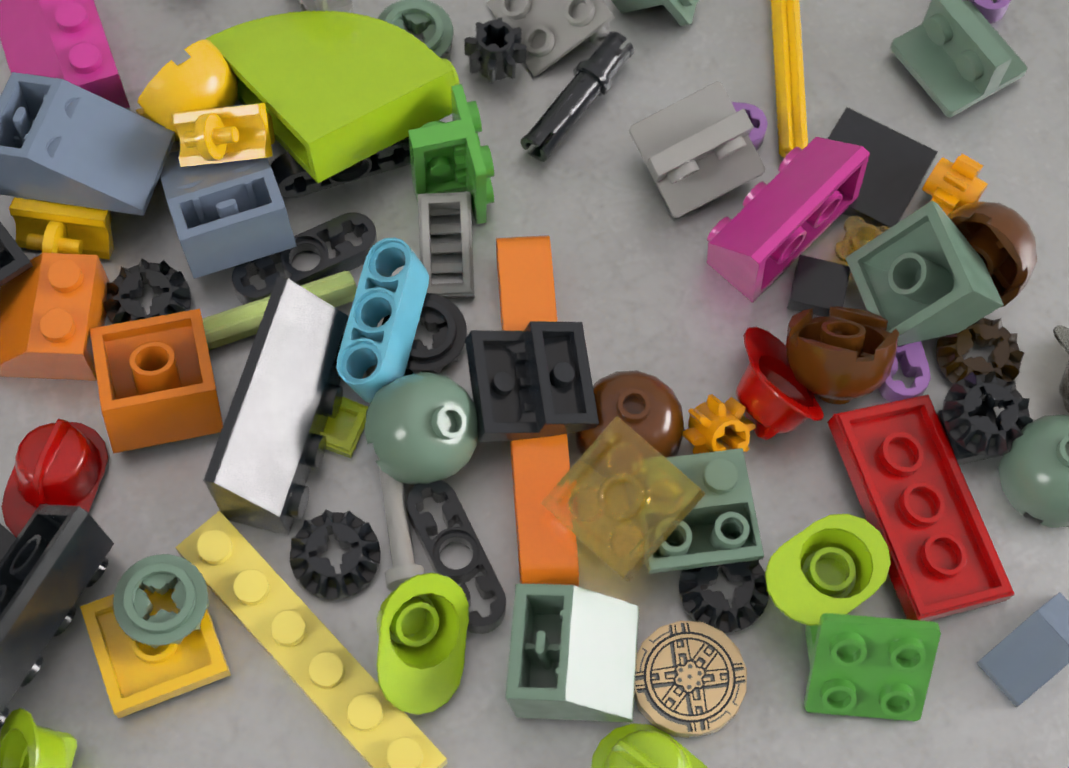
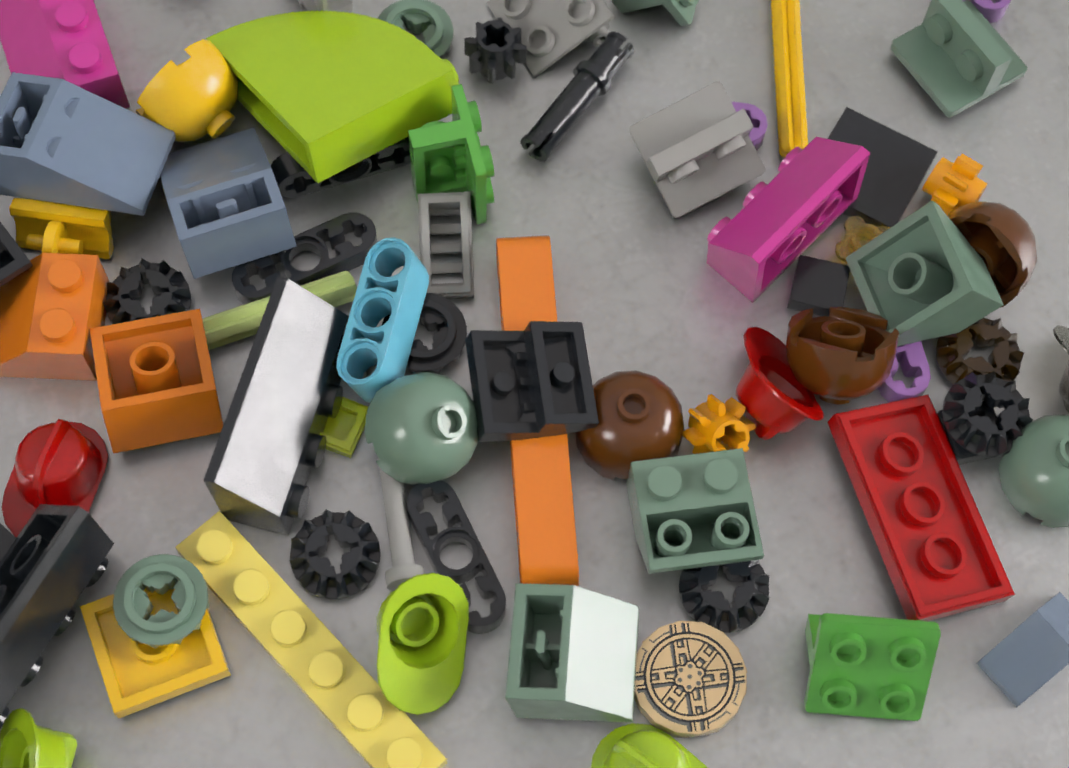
yellow hips [172,103,275,167] -> none
clear yellow plate [541,416,706,582] -> none
lime piece [765,514,891,626] -> none

